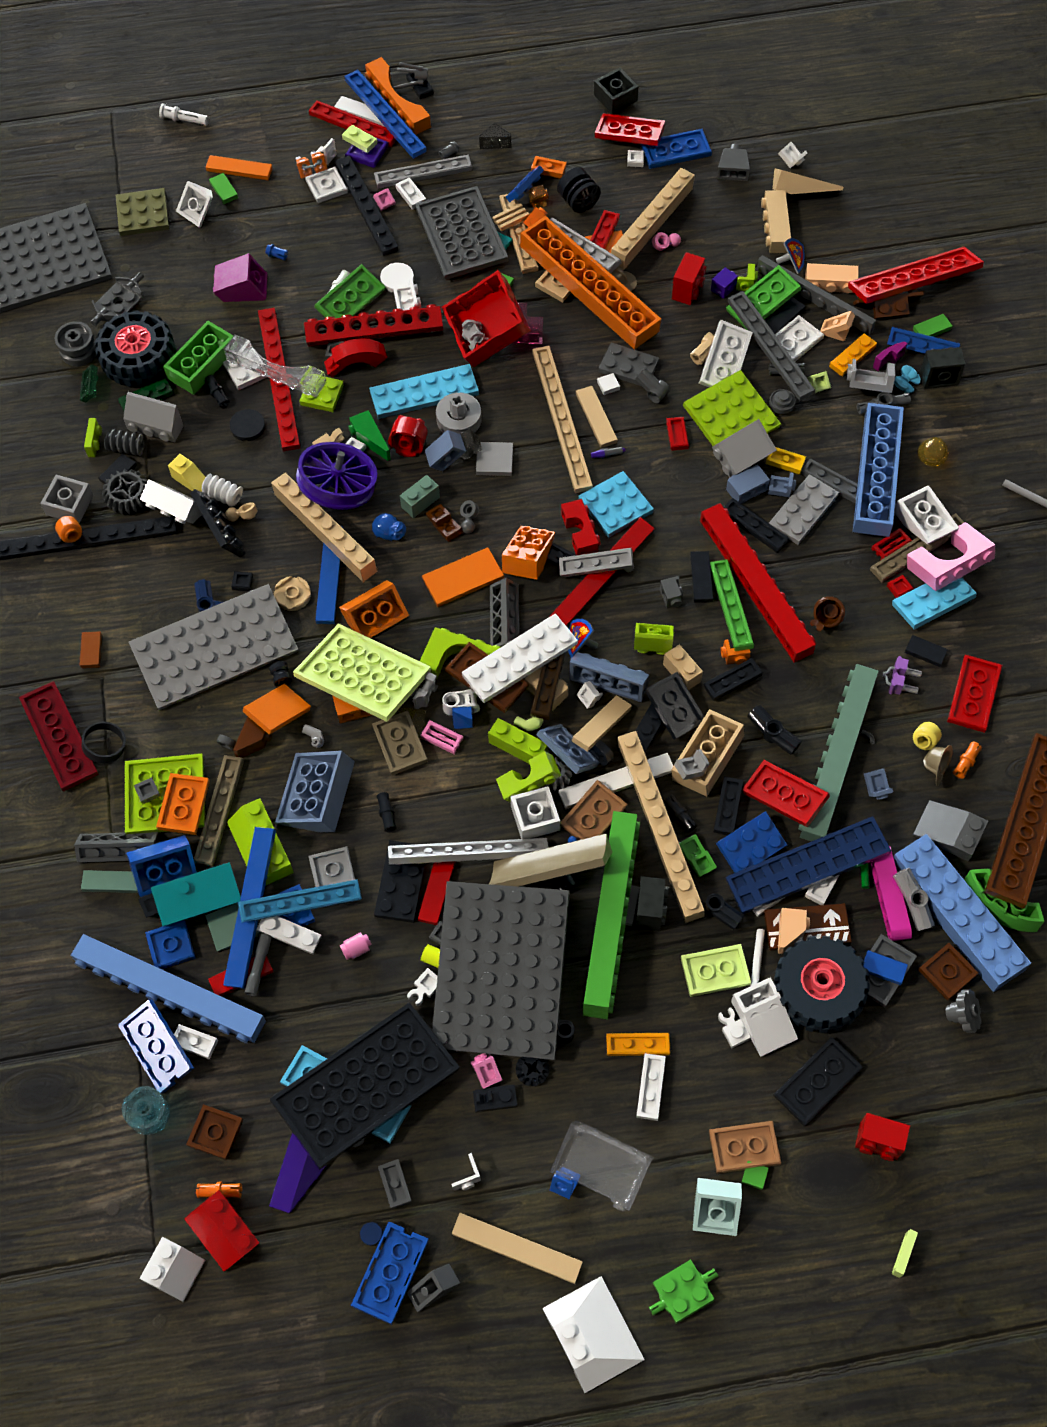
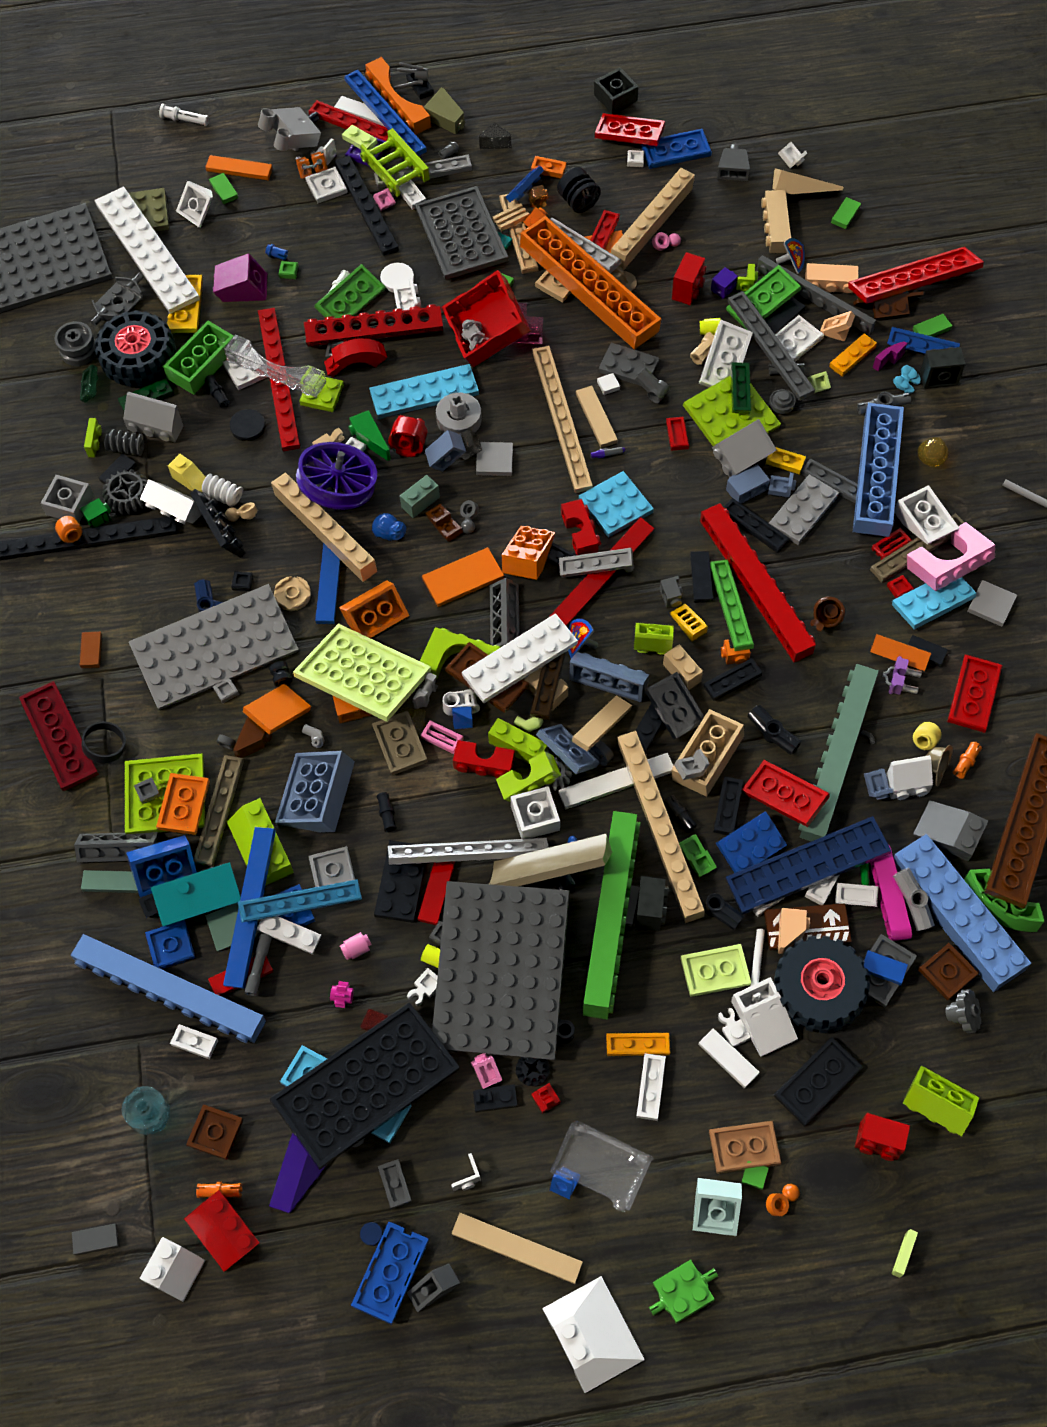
piece [118,1000,194,1094] -> none
medium nougat tile [560,780,628,840] -> none
white tile [577,681,603,709] -> none
light grey panel [847,359,895,393] -> none
none -> dark grey tile [72,1223,119,1256]
none -> green brick [80,498,111,528]
none -> white plate [94,187,200,314]
none -> yellow wing [167,275,203,333]
none -> light grey tile [213,678,239,703]
none -> light grey piece [258,107,321,151]
none -> bright green tile [278,261,298,279]
none -> dark pink gear [330,981,354,1008]
none -> lime fence [360,128,430,197]
none -> clear red tile [360,1009,388,1031]
none -> olive slope [423,87,465,134]
none -> red arch [453,740,515,778]
none -> red tile [531,1083,560,1114]
none -> yellow slope [670,604,708,641]
none -> white tile [698,1029,760,1088]
none -> neon yellow brick [700,318,720,336]
none -> dark green plate [731,362,751,414]
none -> orange plate [766,1184,800,1216]
none -> bright green tile [831,197,861,229]
none -> white tile [835,883,878,907]
none -> orange tile [870,634,931,671]
none -> white slope [886,755,933,800]
none -> lime slope [903,1066,979,1136]
none -> light grey tile [967,580,1017,627]

